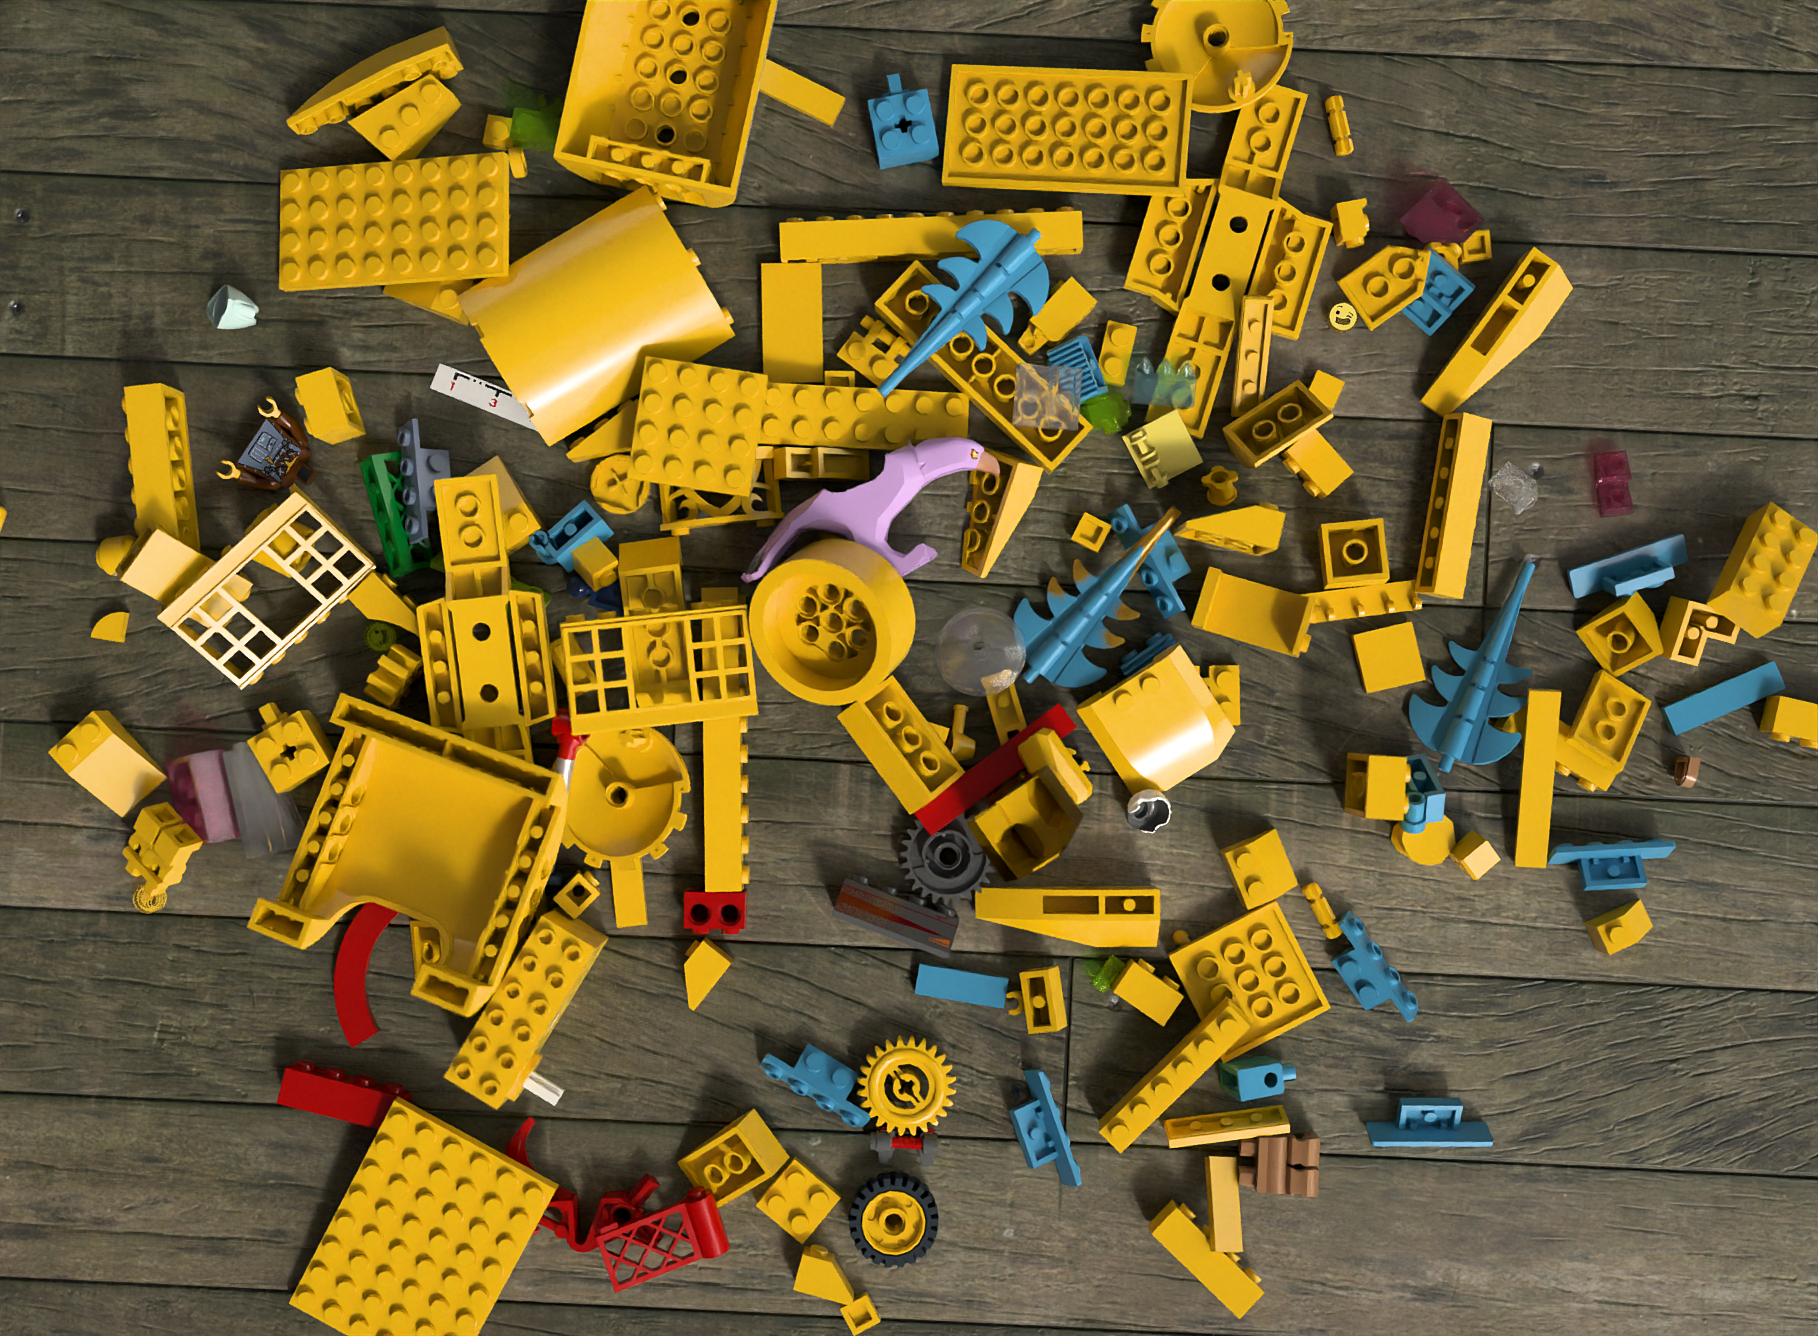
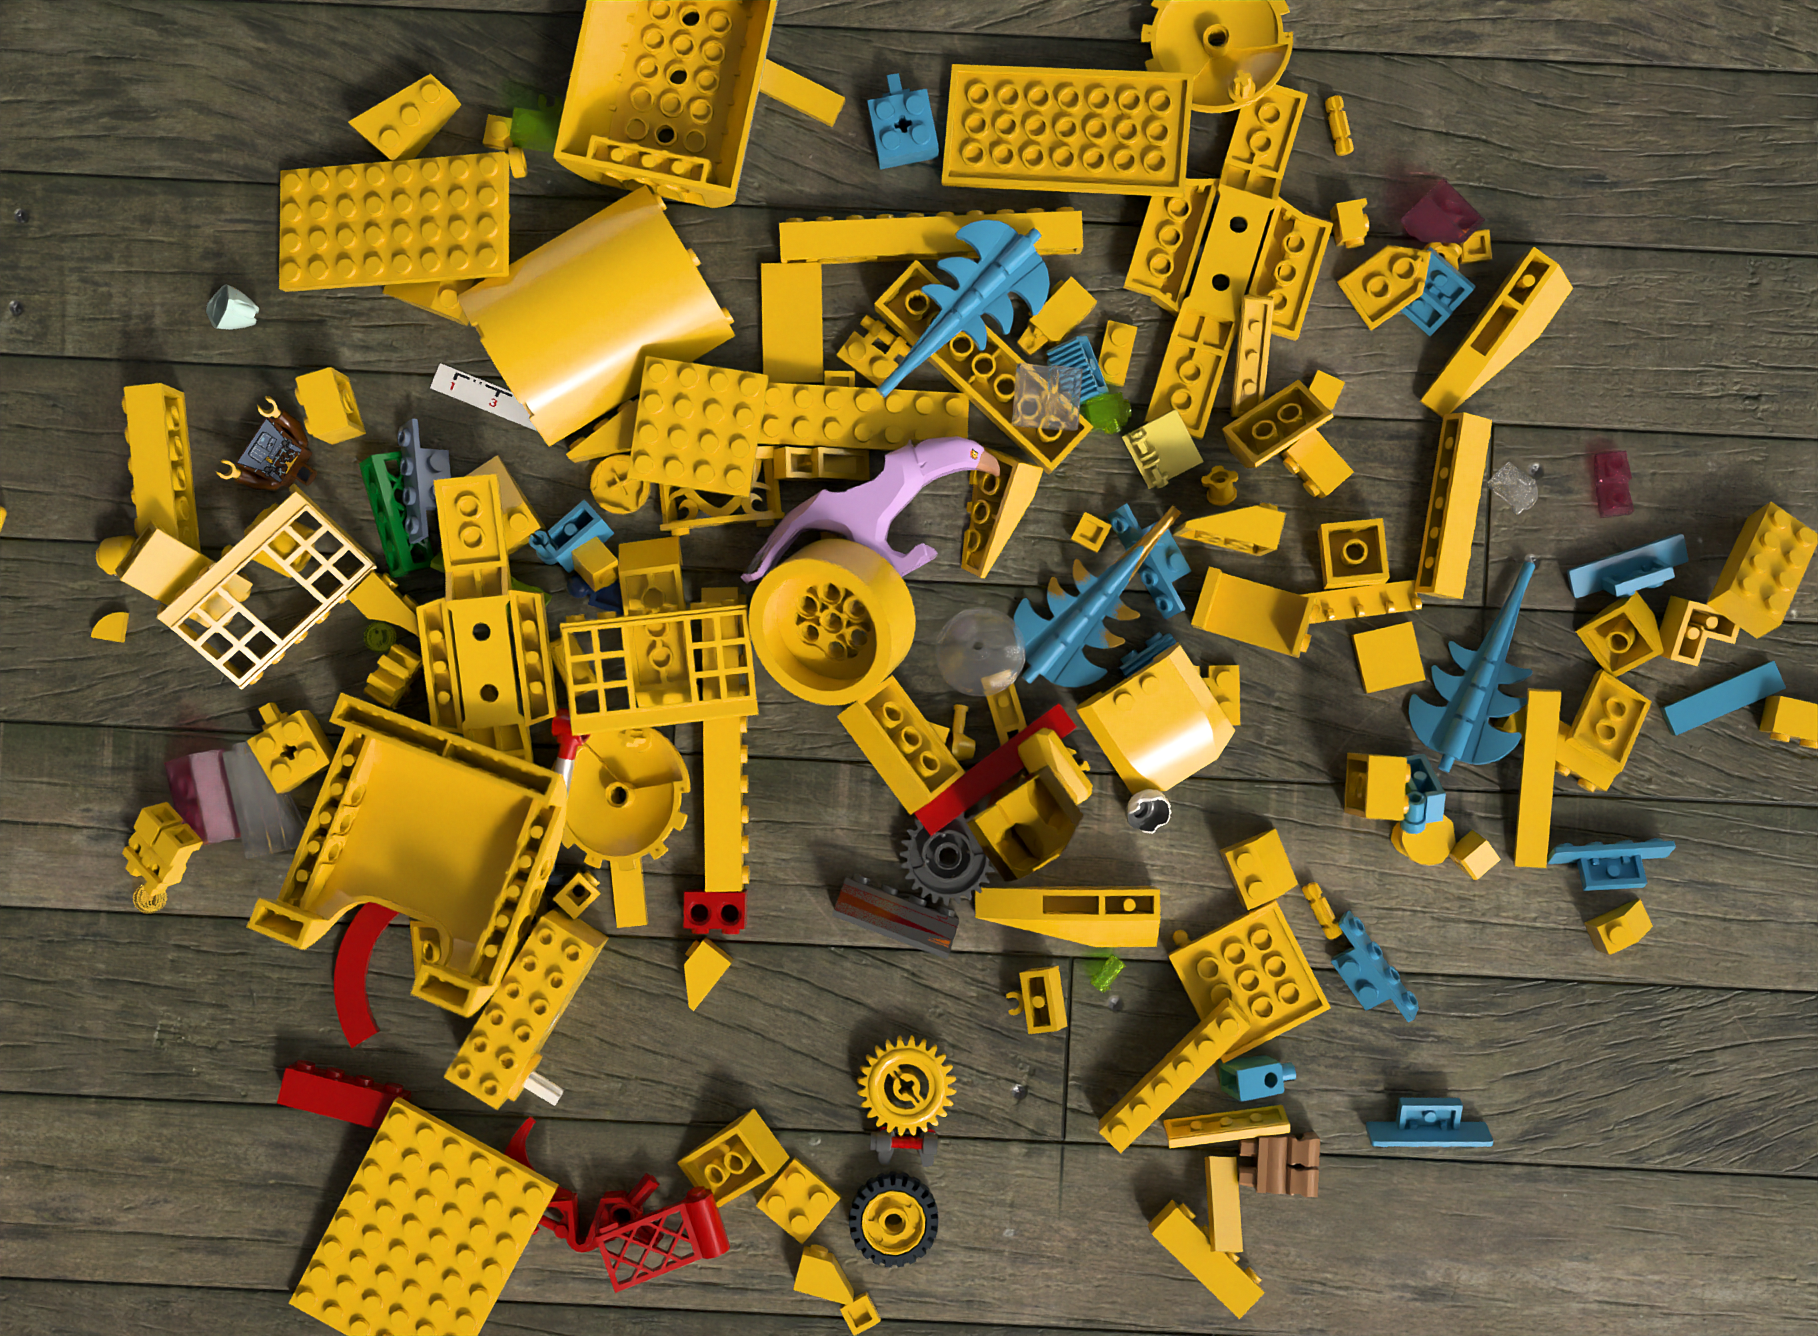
yellow slope [48,710,169,817] -> none
yellow wedge [286,26,464,135] -> none
dark azure bracket [759,1043,870,1128] -> none
dark azure tile [915,963,1009,1009] -> none
dark azure bracket [1009,1068,1082,1187] -> none
yellow brick [1110,958,1184,1027] -> none
clear light blue plate [1132,357,1197,408] -> none
tile [1326,302,1358,334] -> none
medium nougat tile [1674,756,1701,788] -> none

